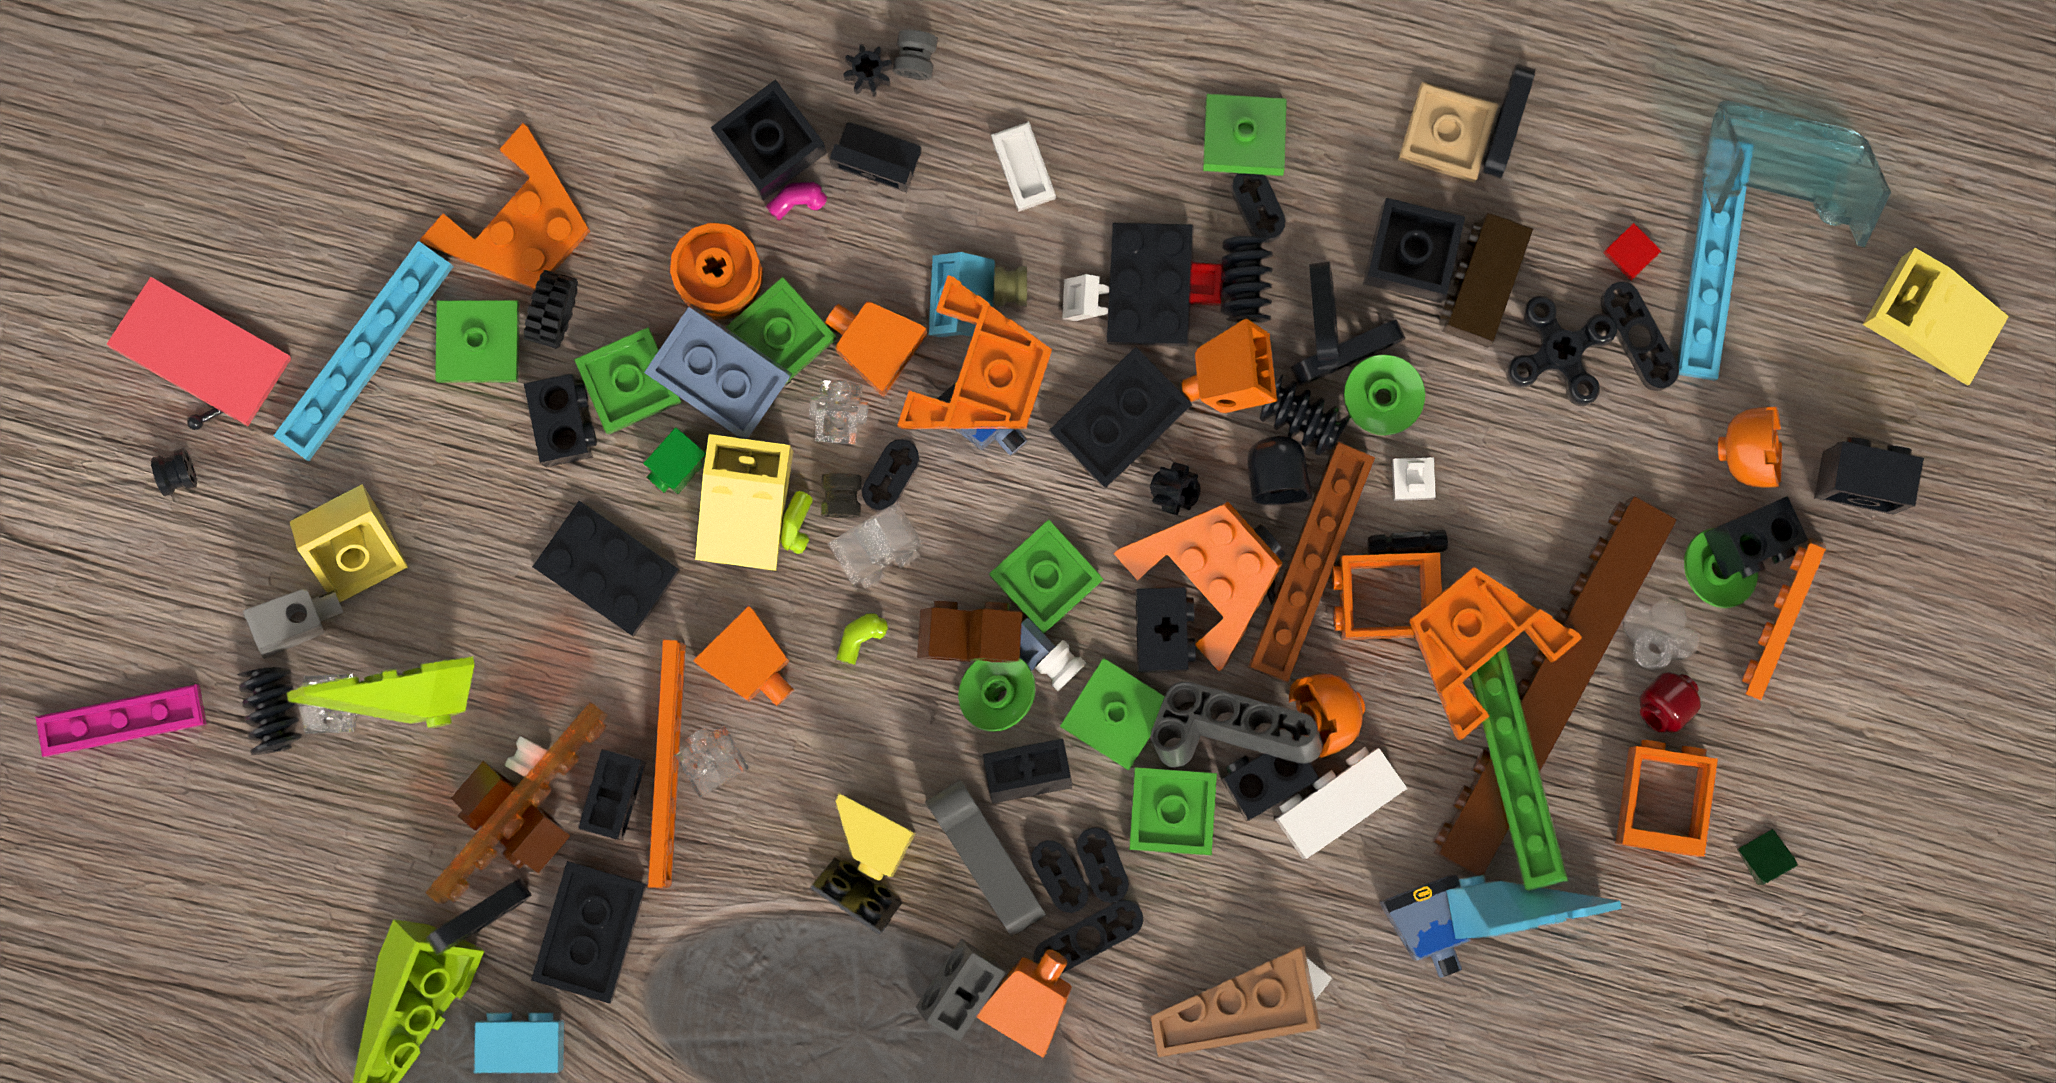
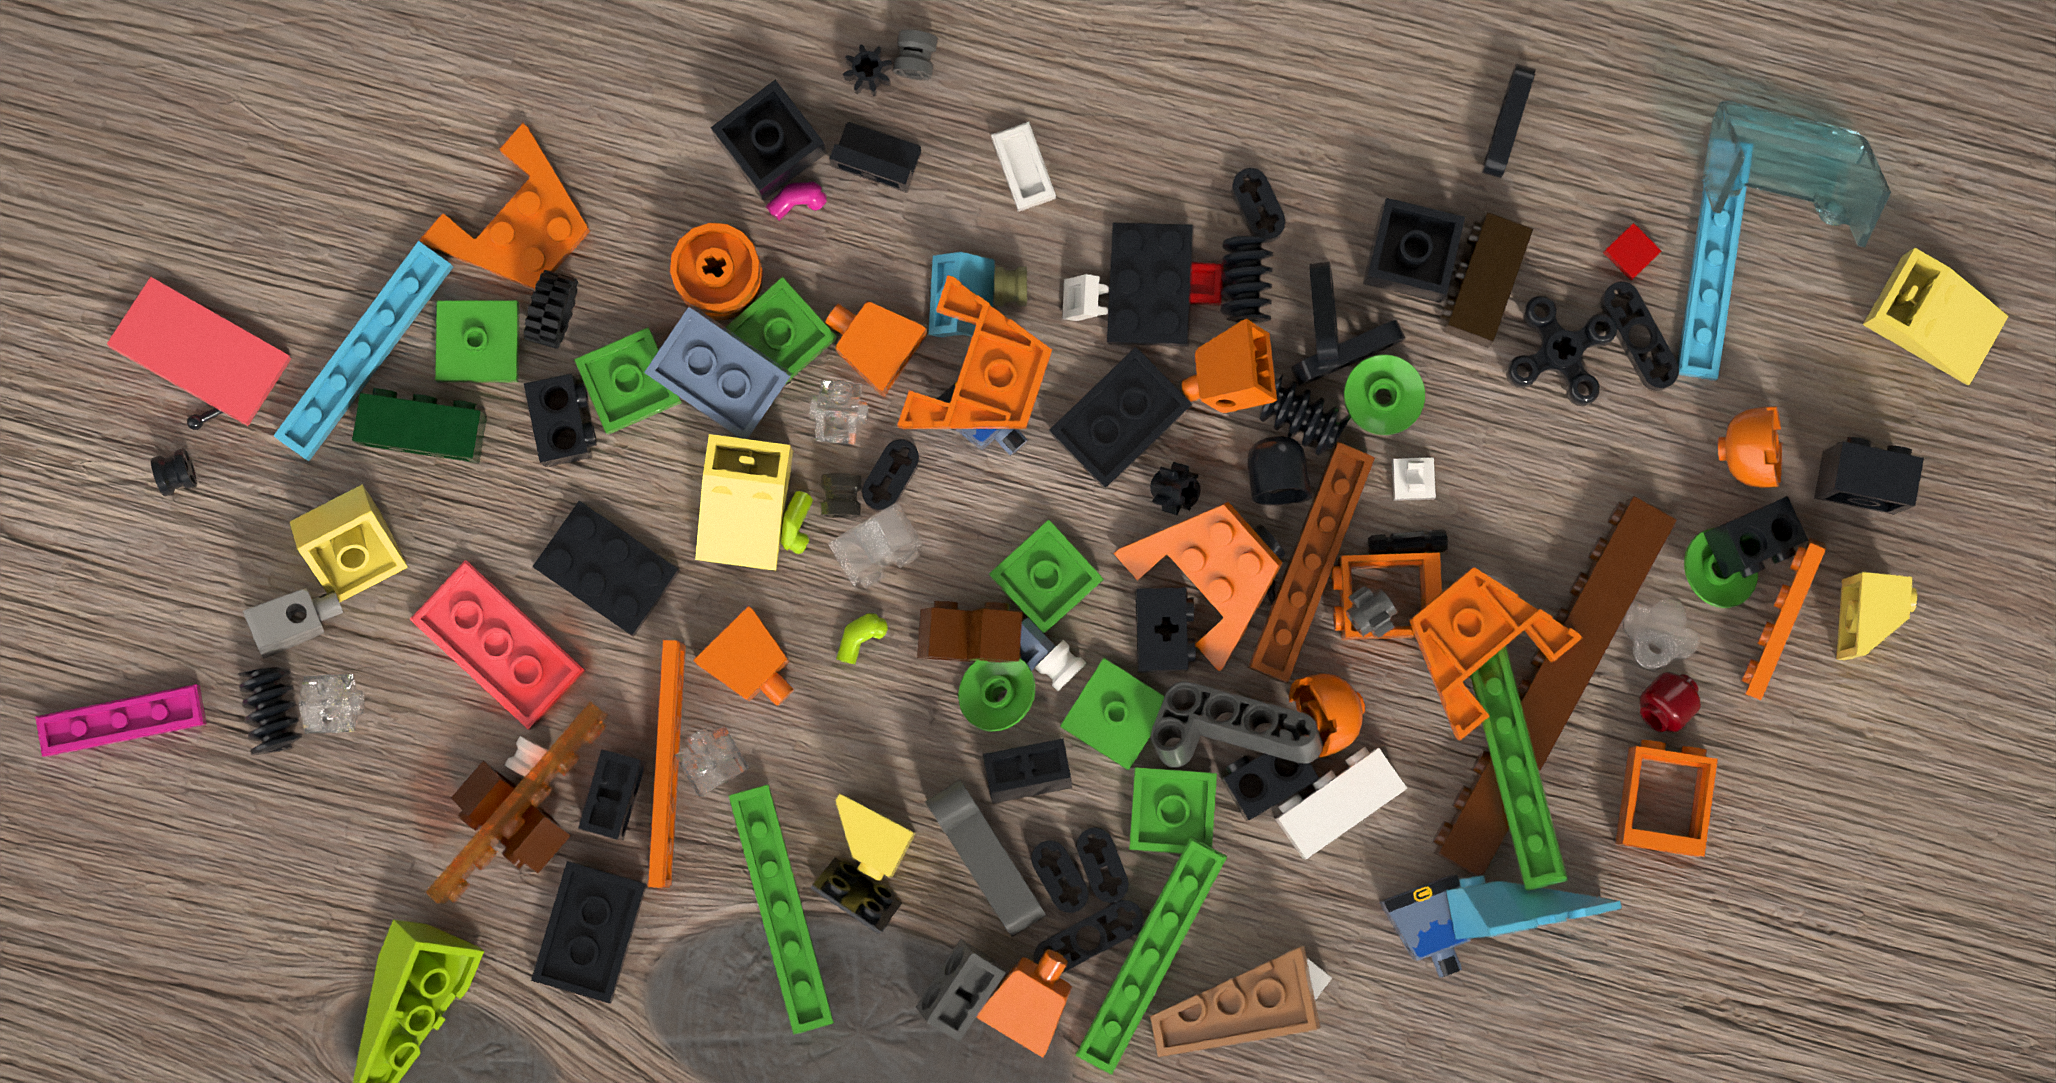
lime wedge [287,657,475,728] -> none
black beam [425,878,532,956] -> none
medium azure brick [474,1012,564,1073] -> none
green brick [643,427,706,495] -> none
bright green plate [1203,94,1287,176] -> none
tan tile [1398,82,1498,183] -> none
dark green slope [1737,829,1798,885] -> none
none -> dark green brick [352,388,487,464]
none -> coral tile [410,560,585,730]
none -> bright green plate [728,784,834,1035]
none -> bright green tile [1075,836,1227,1075]
none -> dark grey gear [1345,586,1397,638]
none -> light yellow slope [1836,572,1917,660]

